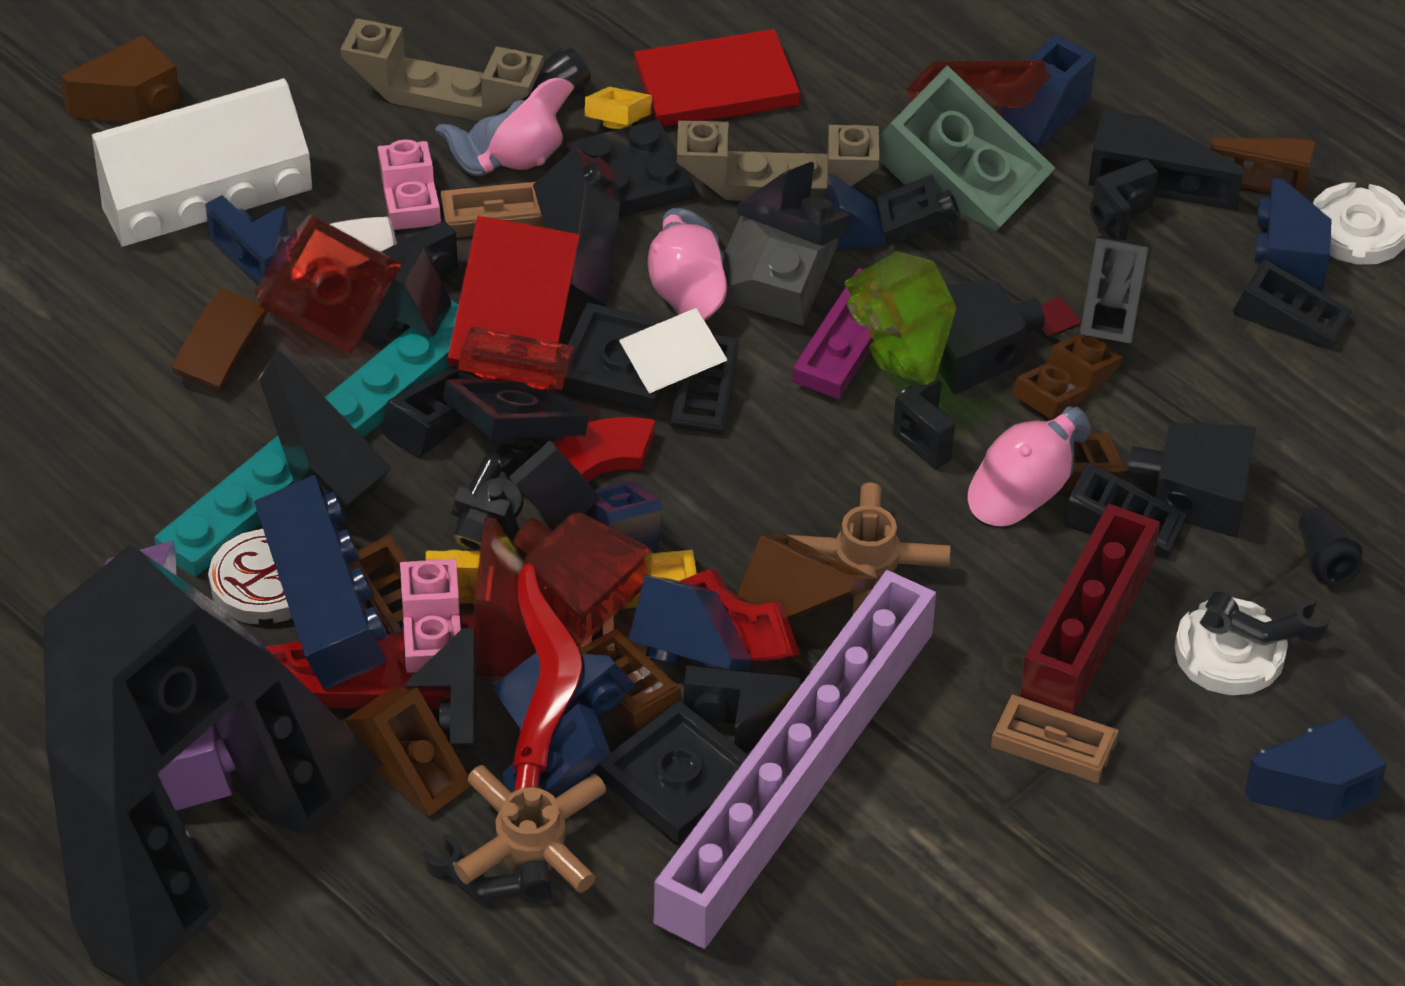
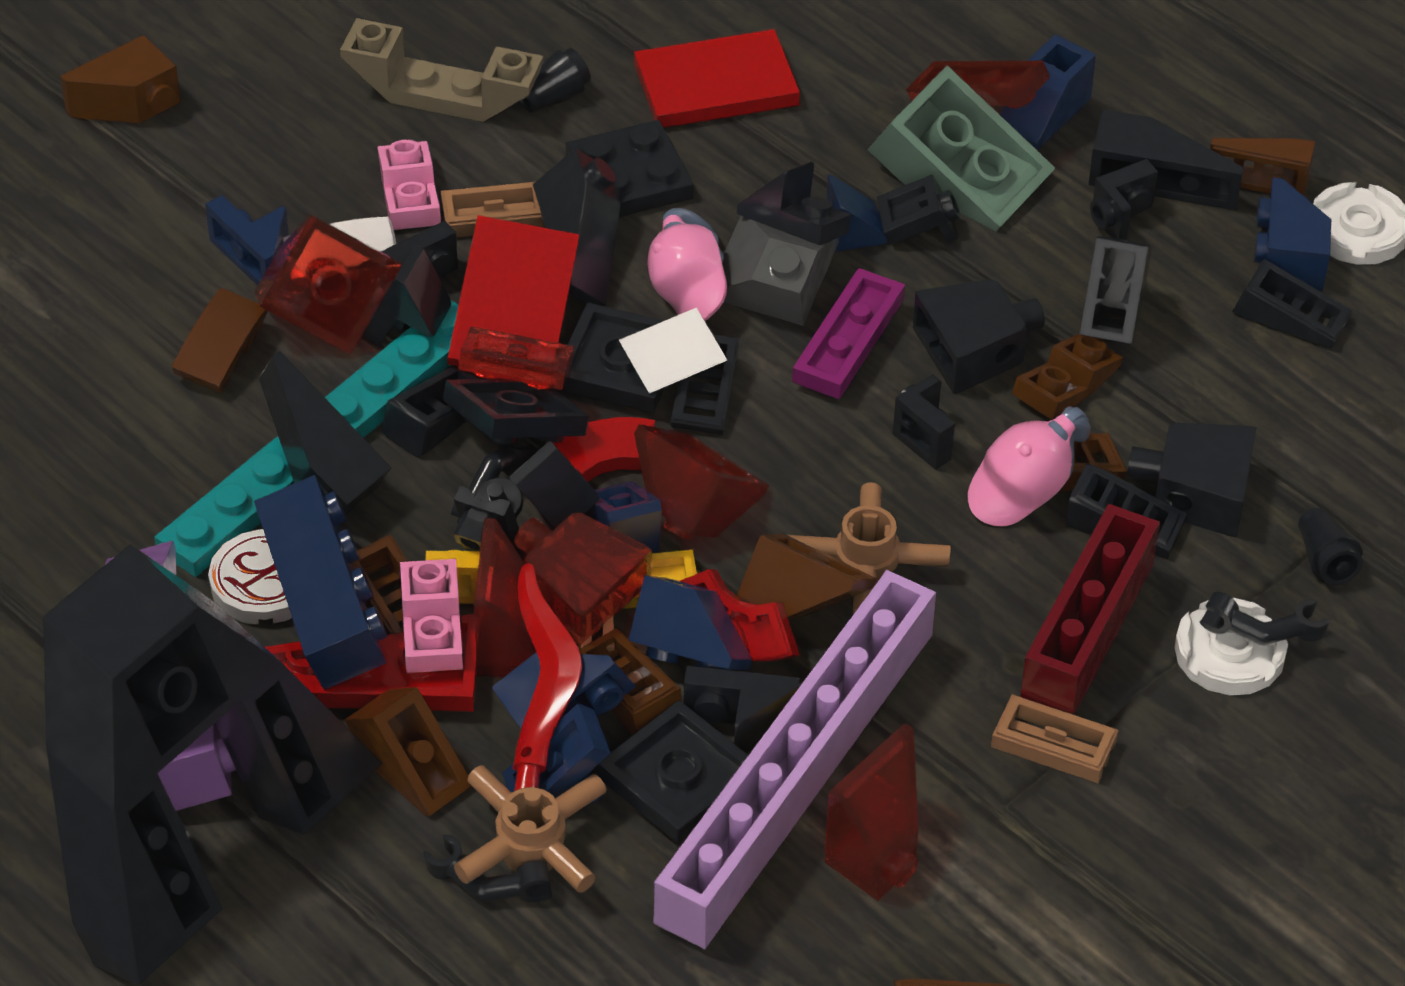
white slope [92,78,312,247] -> none
black slope [405,628,477,748] -> none
bright pink hair [435,78,574,177] -> none
yellow plate [584,86,652,129] -> none
dark tan slope [677,121,879,201] -> none
clear neon green slope [844,251,957,385] -> none
dark red sticker [1041,297,1082,337] -> none
dark blue slope [1245,715,1387,820] -> none
none -> clear red slope [634,424,770,540]
none -> clear red slope [824,723,918,901]

